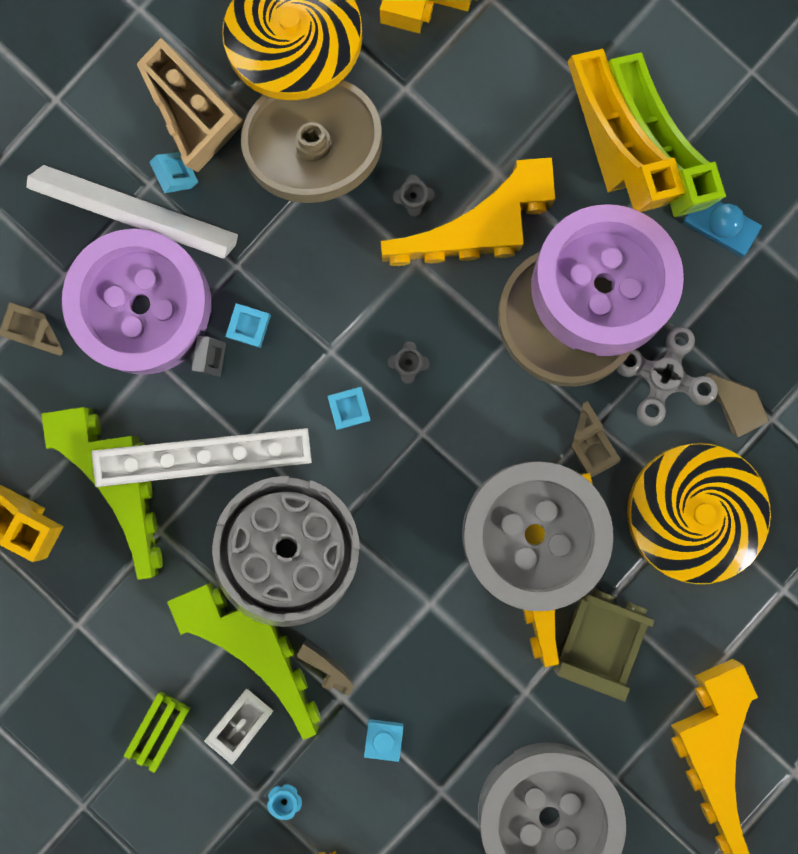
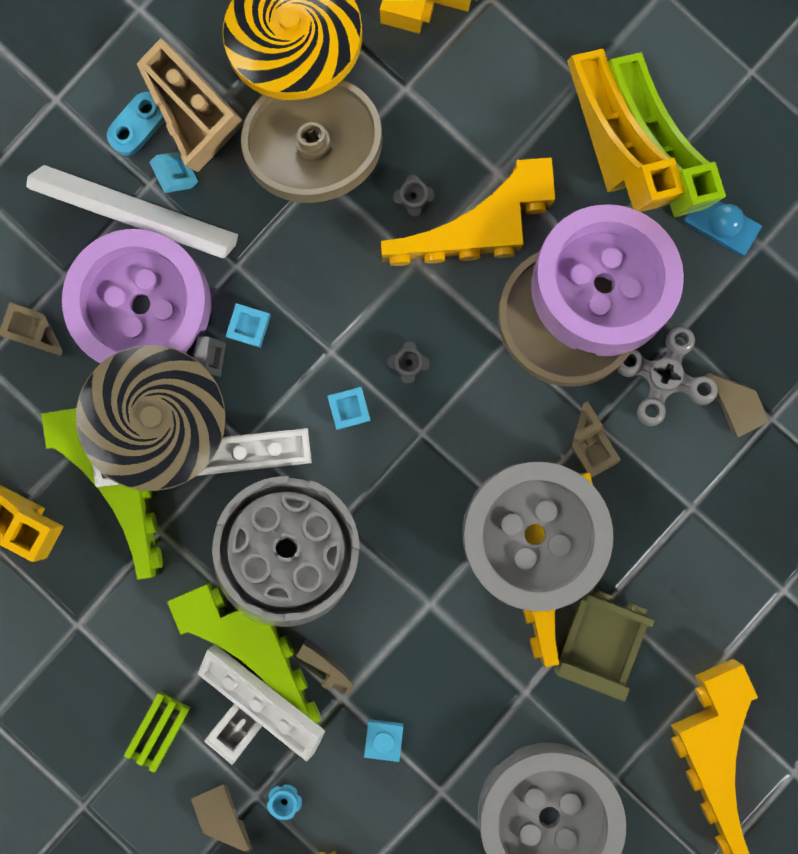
dish [627,443,771,584] -> none
none -> dish [76,345,225,491]
none -> medium azure plate [107,92,165,156]
none -> dark tan slope [191,784,252,852]
none -> white tile [198,644,325,761]

